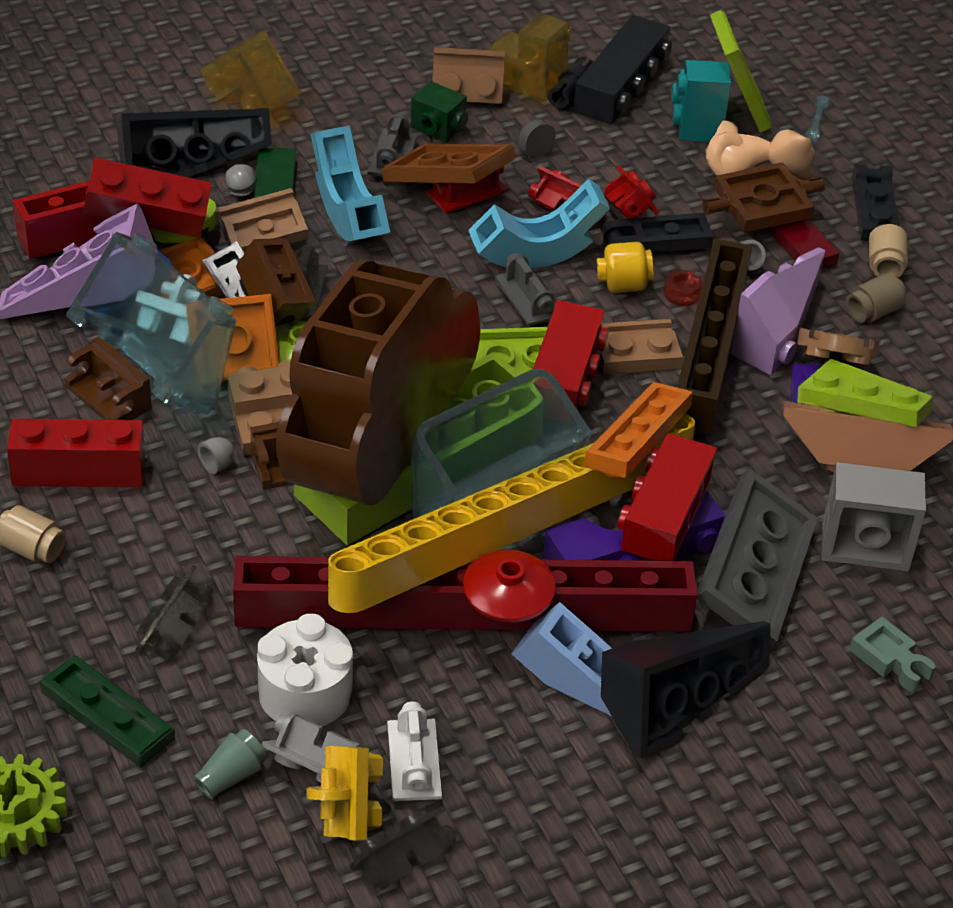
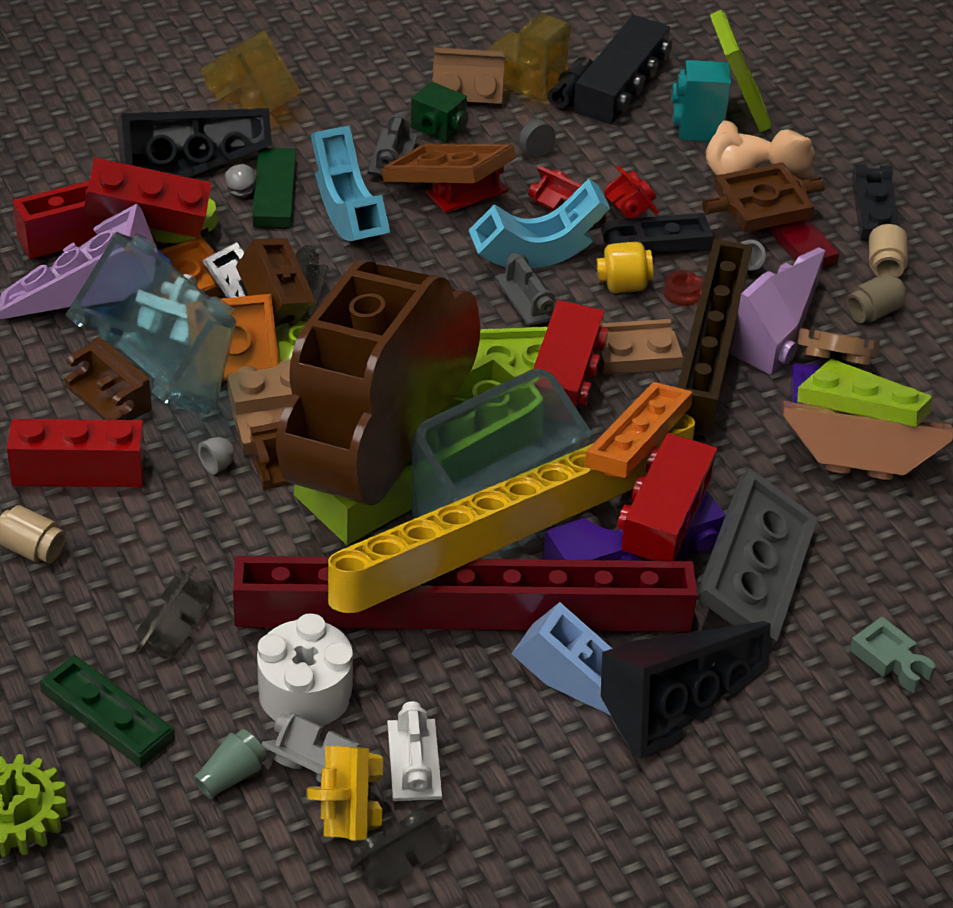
medium nougat plate [218,188,309,253] -> none
red dish [463,549,556,622] -> none
clear light blue hinge [806,95,829,141] -> none
light grey brick [822,462,926,571] -> none

